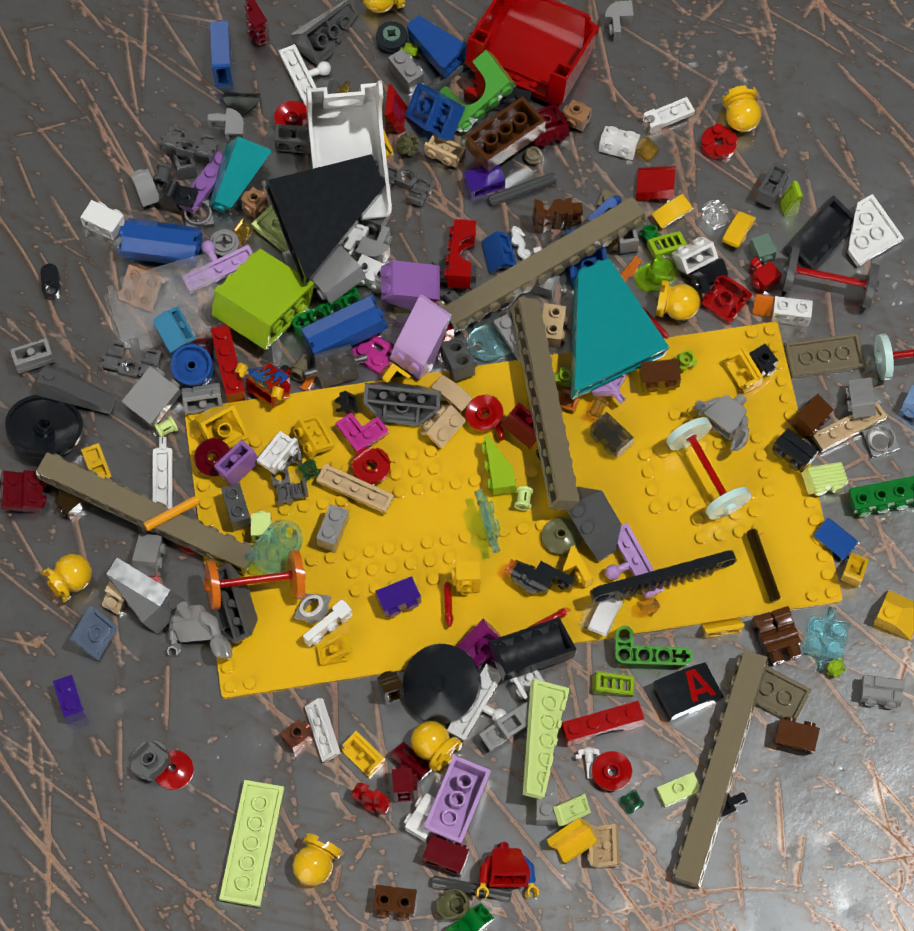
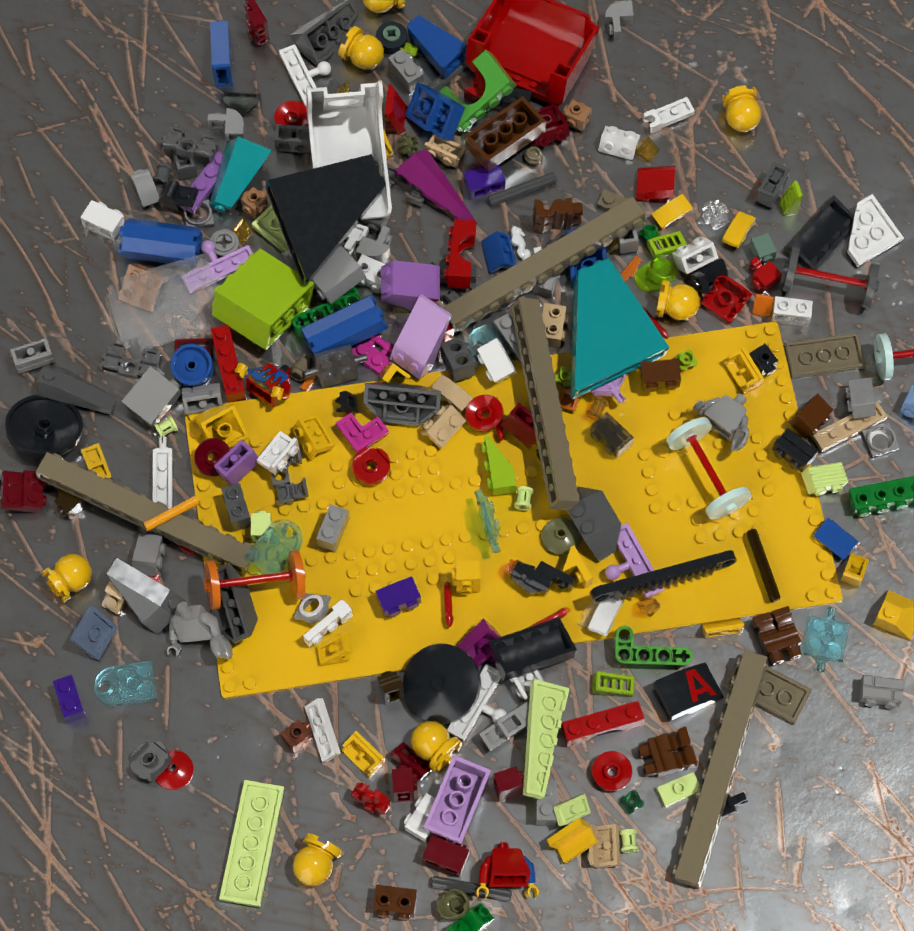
black piece [40,263,61,300] -> none
dark azure brick [153,306,196,353] -> none
clear green plate [298,459,320,481] -> none
tan plate [316,464,394,514] -> none
white piece [575,746,600,779] -> none
blue plate [588,195,622,221] -> none
red plate [701,123,738,160] -> none
reddish brown brick [774,716,820,753] -> none
lime plate [827,658,846,677] -> none
none -> clear light blue plate [94,661,157,707]
none -> yellow tile [338,26,384,70]
none -> magenta wedge [394,149,477,225]
none -> white brick [477,338,517,384]
none -> dark red brick [493,766,524,802]
none -> yellowish green bush [619,829,639,853]
none -> reddish brown hips [638,726,698,777]

